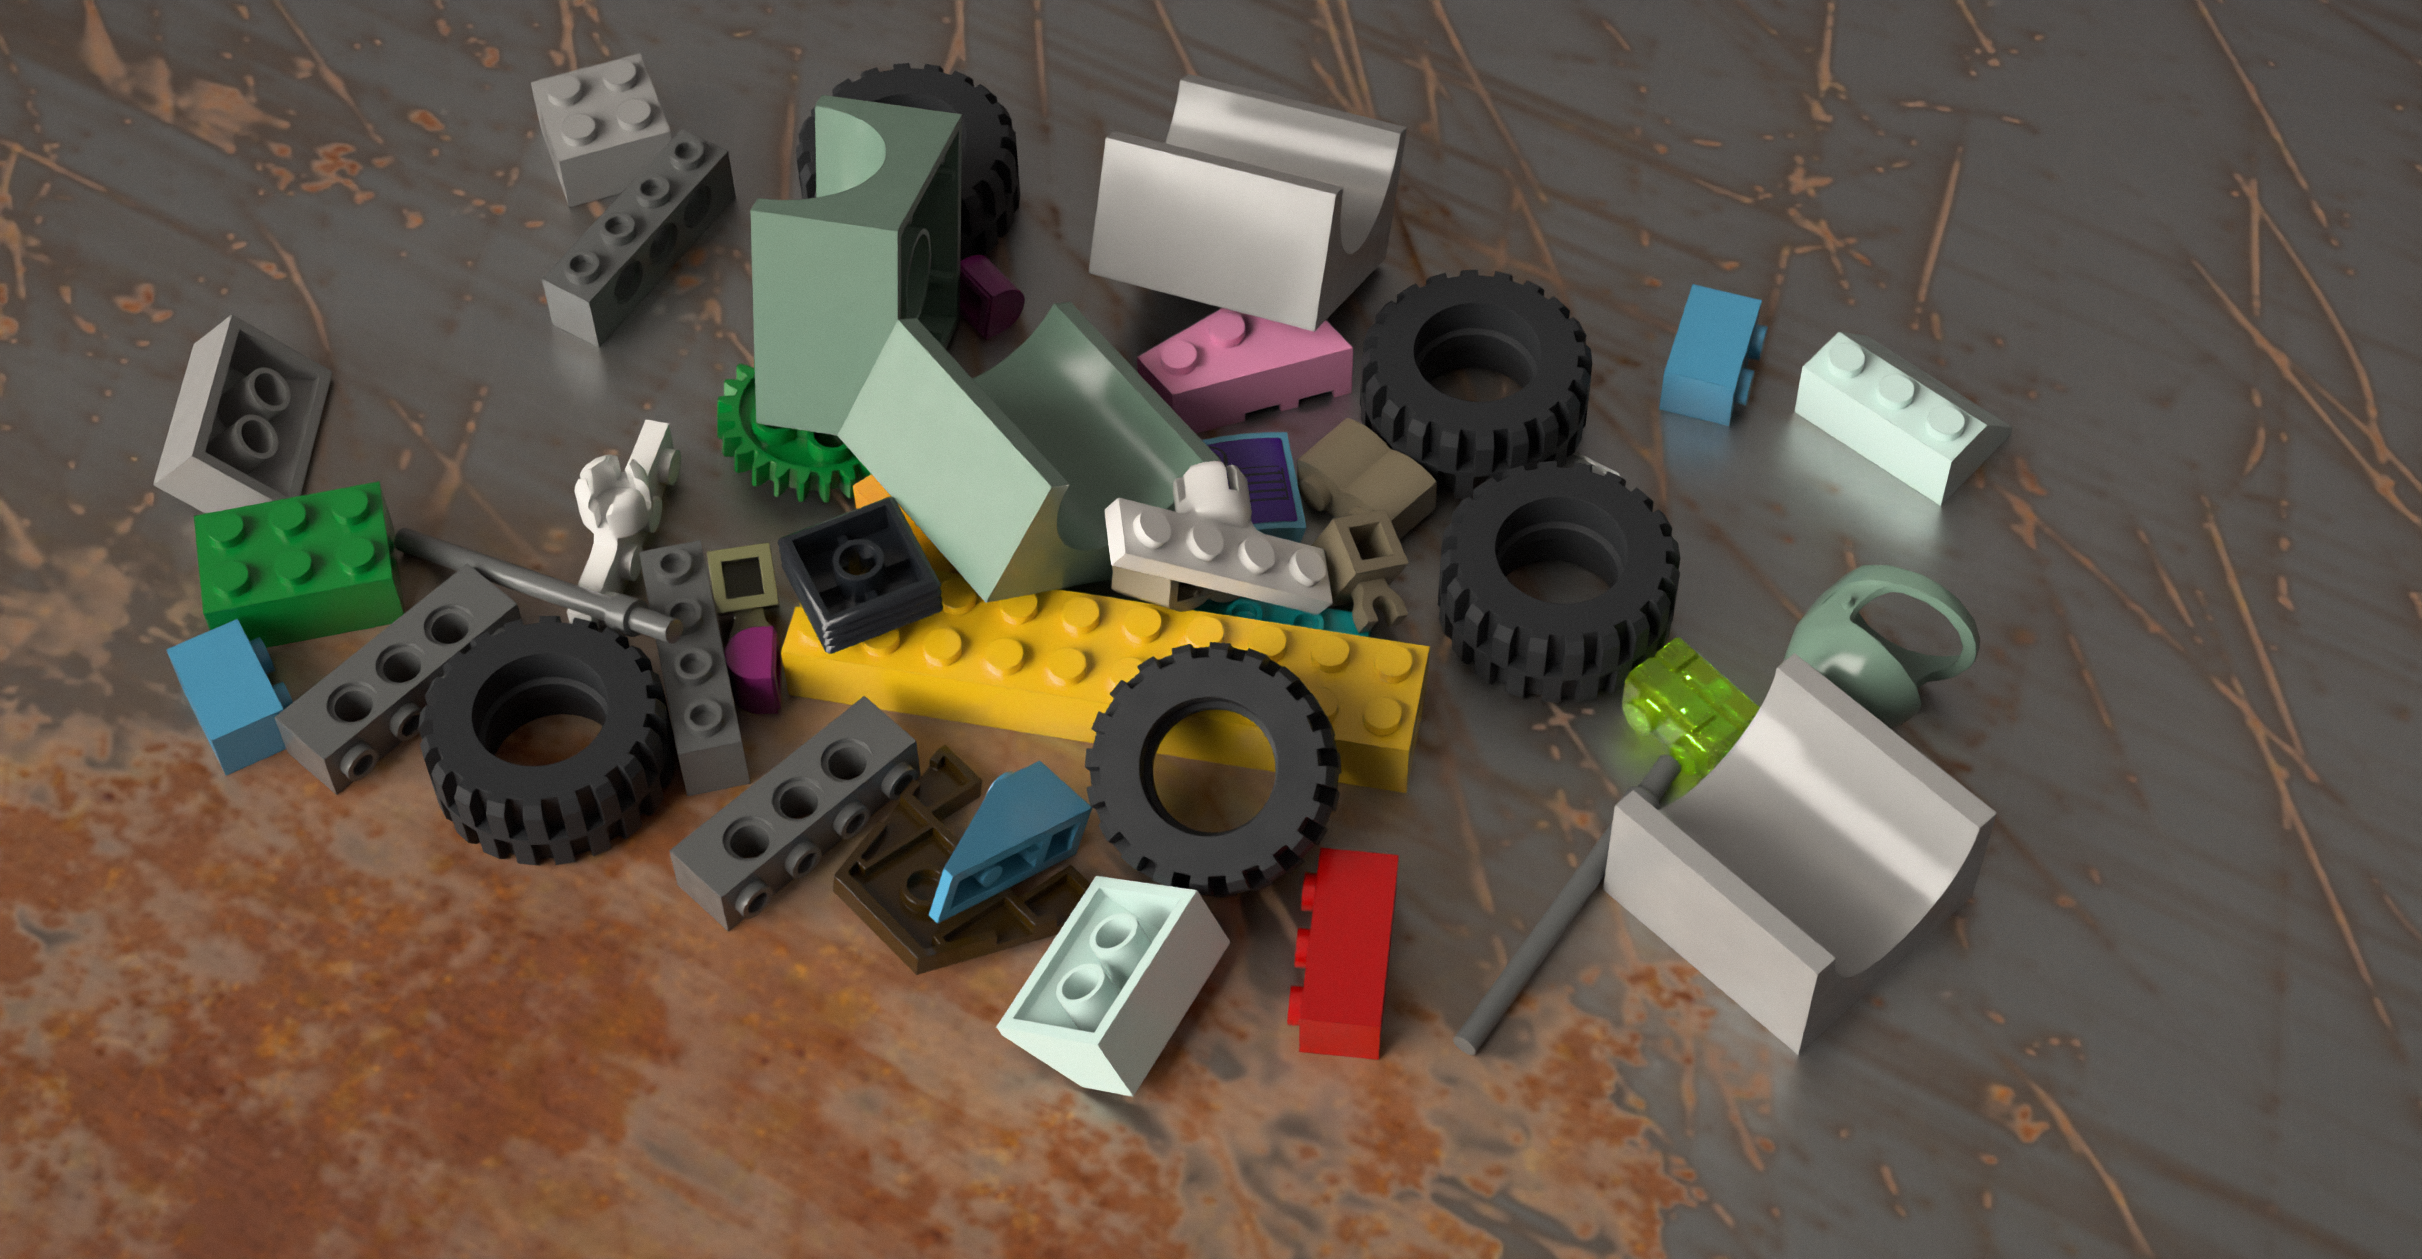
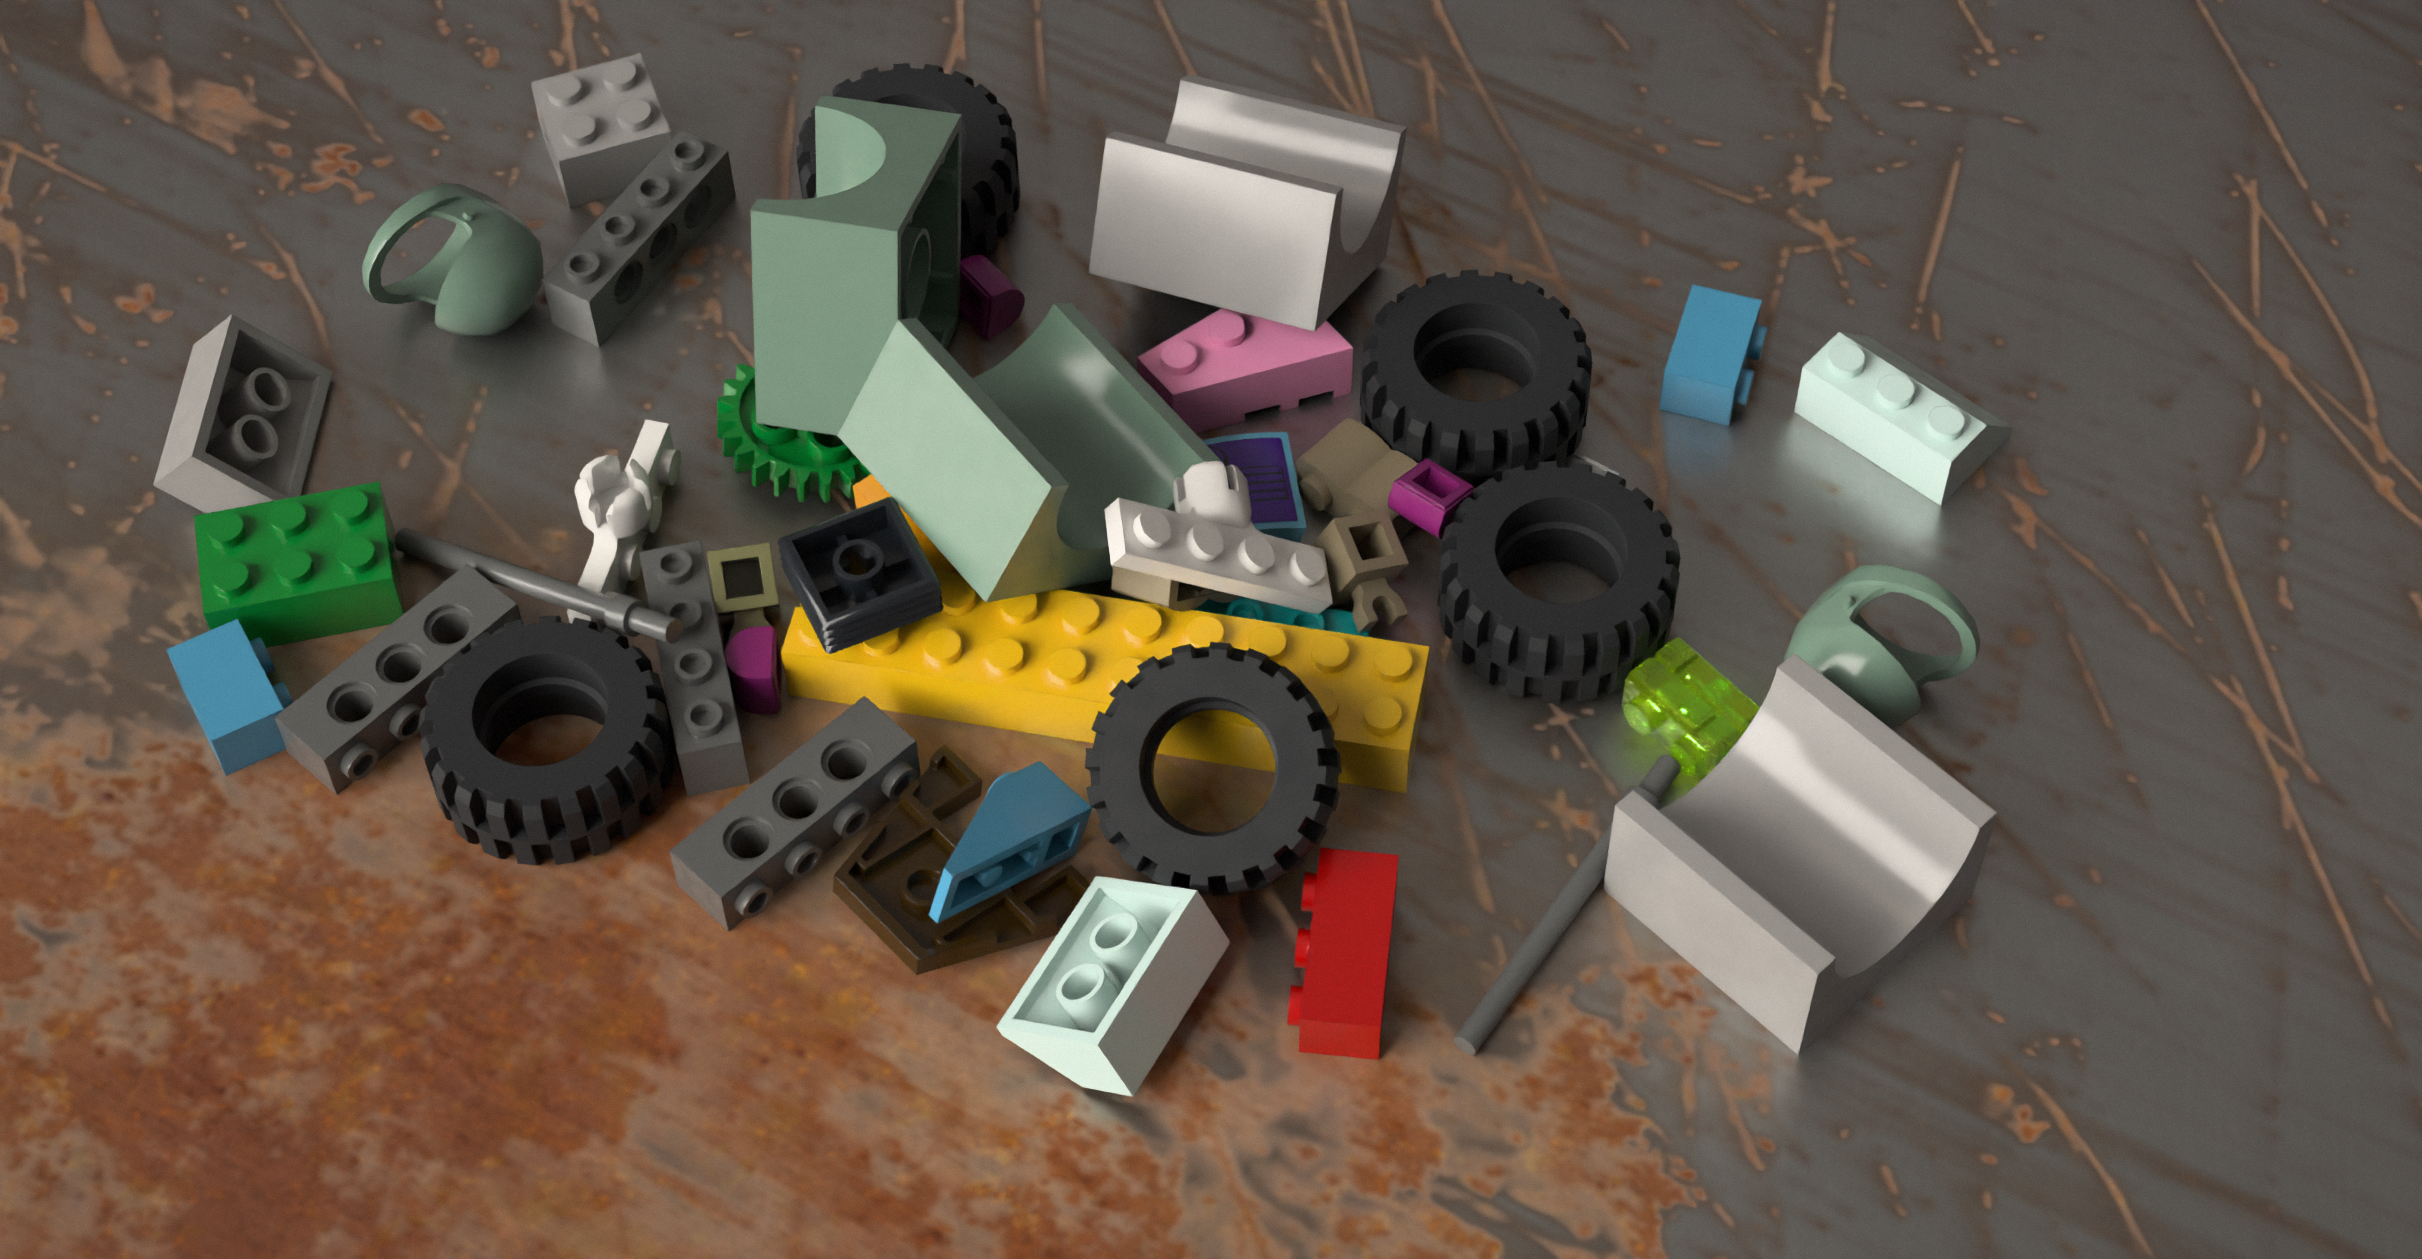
none -> sand green piece [362,183,544,336]
none -> magenta brick [1388,458,1475,540]

